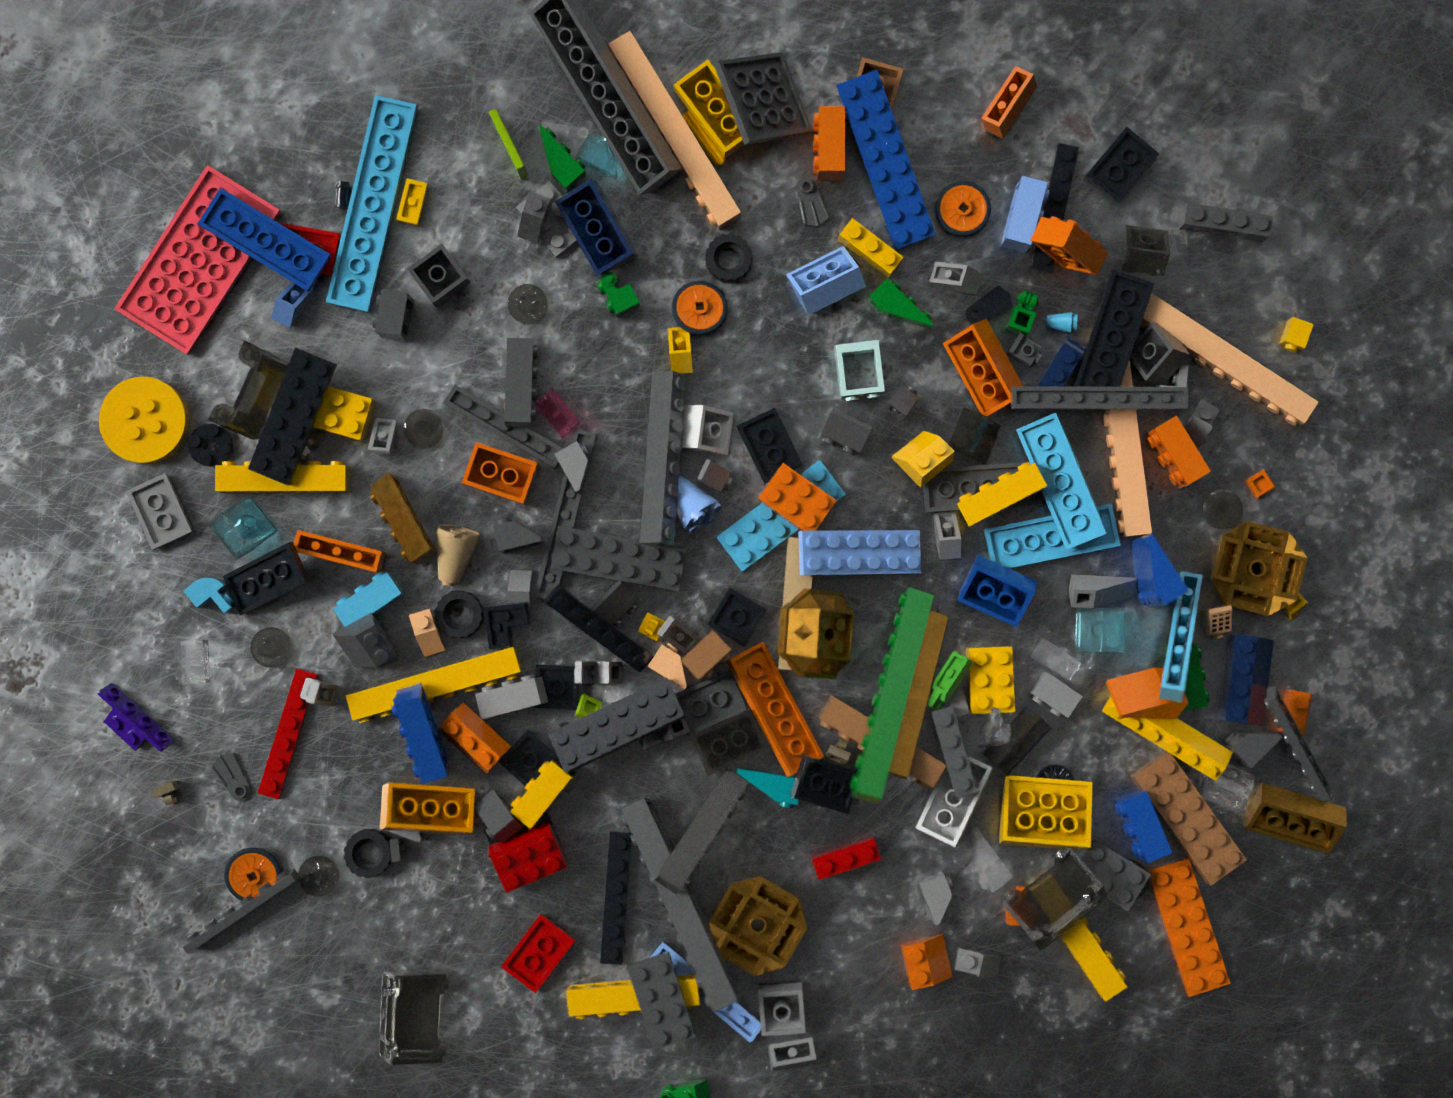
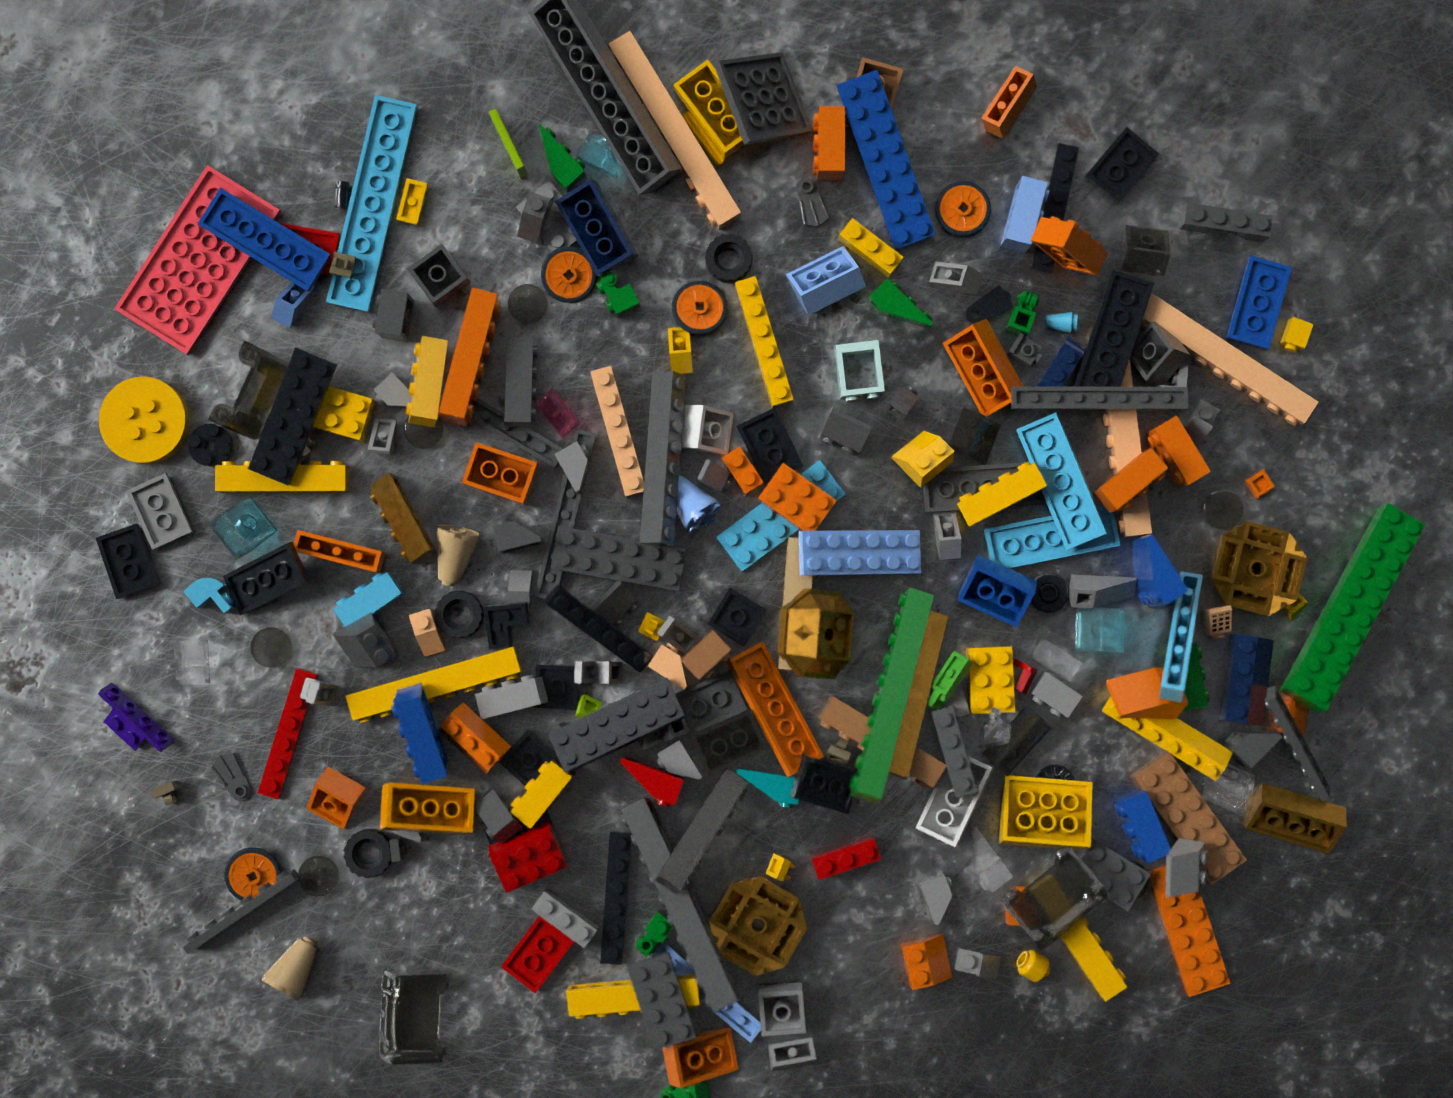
none -> black plate [96,523,159,599]
none -> tan cone [261,937,317,1001]
none -> orange slope [306,767,366,830]
none -> dark tan tile [329,252,357,279]
none -> light grey slope [373,372,412,408]
none -> yellow brick [405,336,448,428]
none -> orange brick [438,287,502,427]
none -> light grey brick [531,889,599,948]
none -> orange wheel [541,246,597,303]
none -> light nougat brick [590,366,644,498]
none -> red slope [620,756,684,807]
none -> green brick [634,909,674,957]
none -> light grey slope [656,739,703,780]
none -> orange slope [663,1026,739,1088]
none -> orange brick [722,446,764,496]
none -> yellow brick [735,276,794,409]
none -> yellow tile [766,853,795,882]
none -> red tile [1013,659,1038,695]
none -> yellow head [1016,950,1050,982]
none -> black wheel [1031,573,1069,613]
none -> orange brick [1093,448,1168,513]
none -> light grey slope [1166,838,1208,897]
none -> blue plate [1226,255,1292,350]
none -> green brick [1279,503,1425,714]

